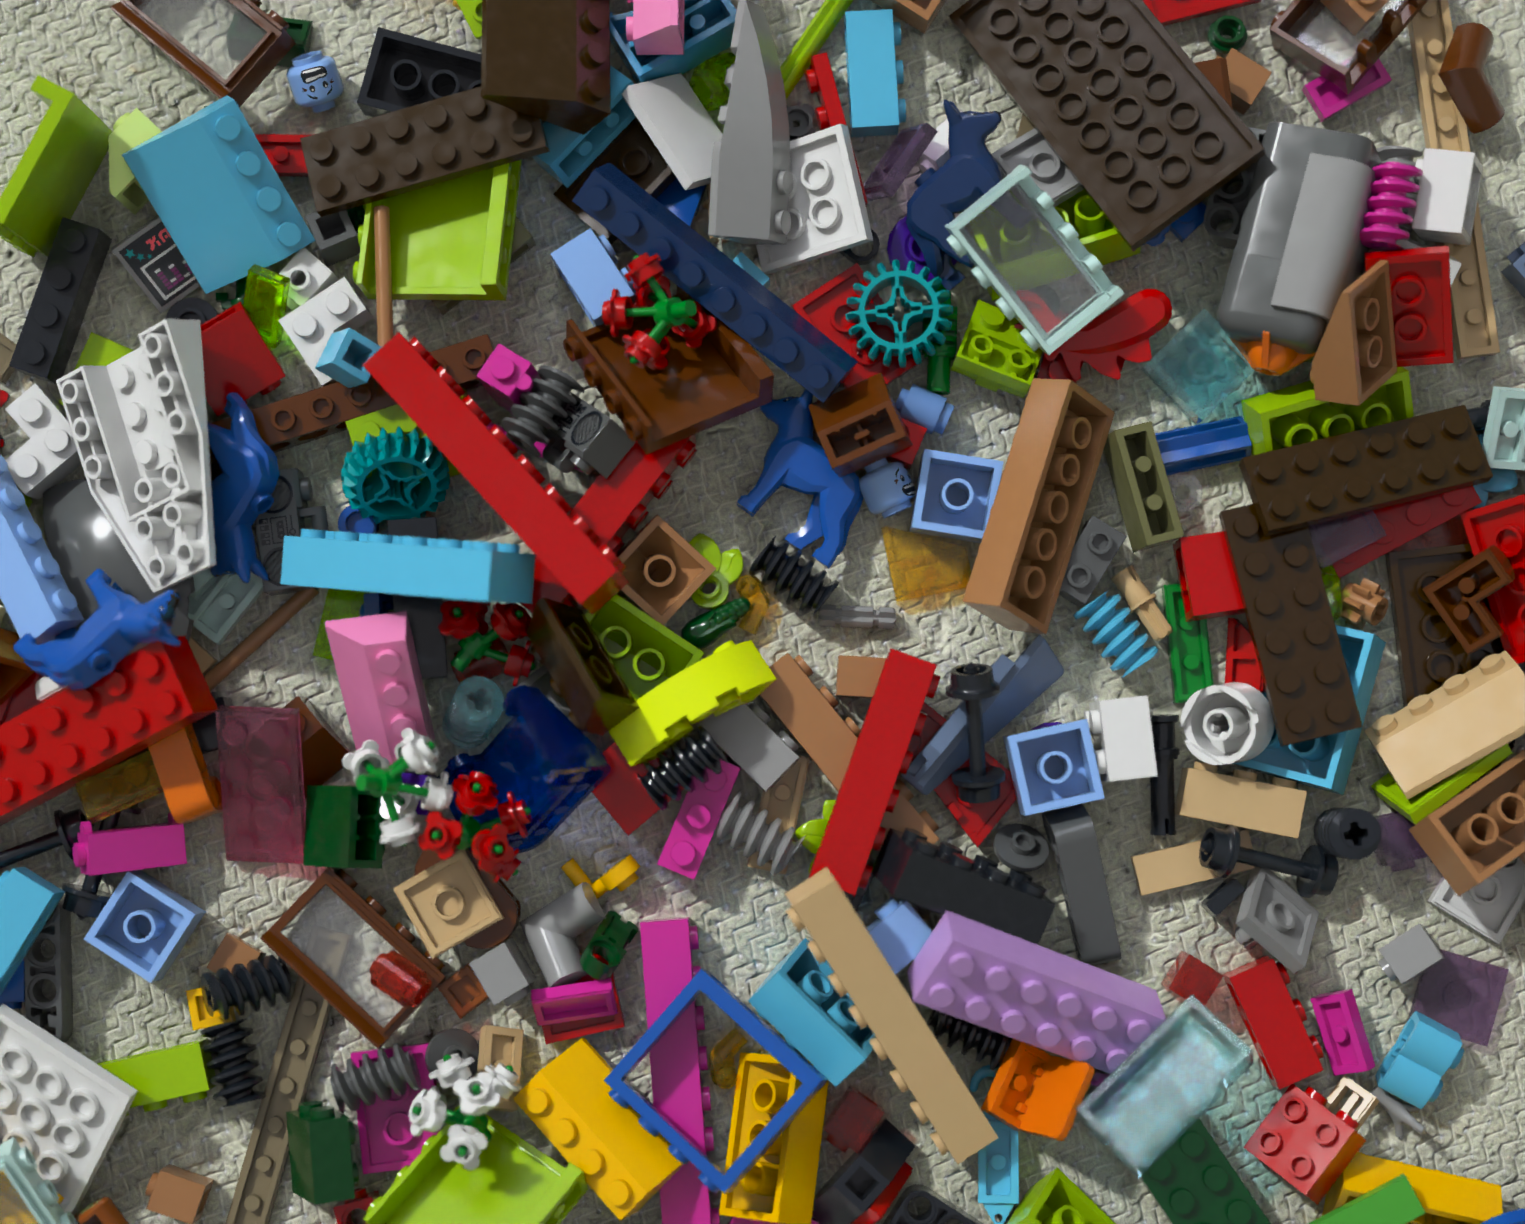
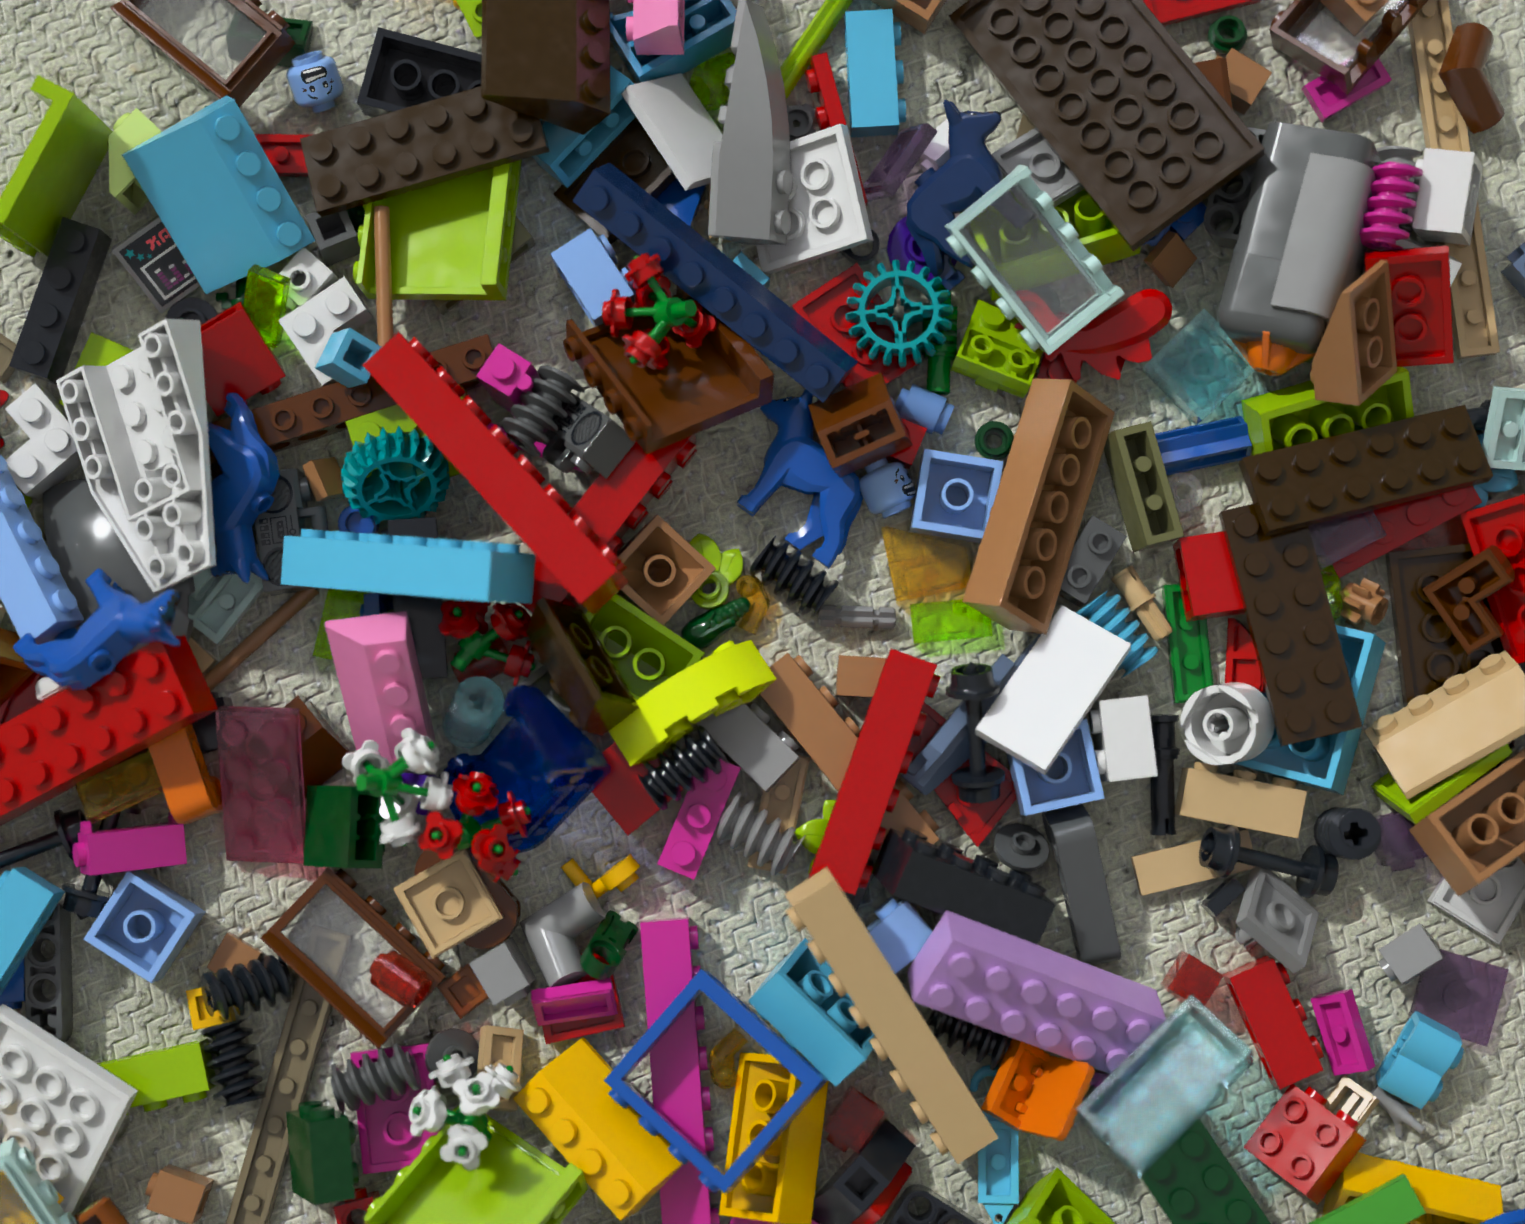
none -> medium nougat tile [302,457,345,502]
none -> clear neon green tile [909,599,993,644]
none -> dark green plate [974,421,1014,460]
none -> white tile [975,605,1131,775]
none -> medium nougat tile [1144,231,1197,288]

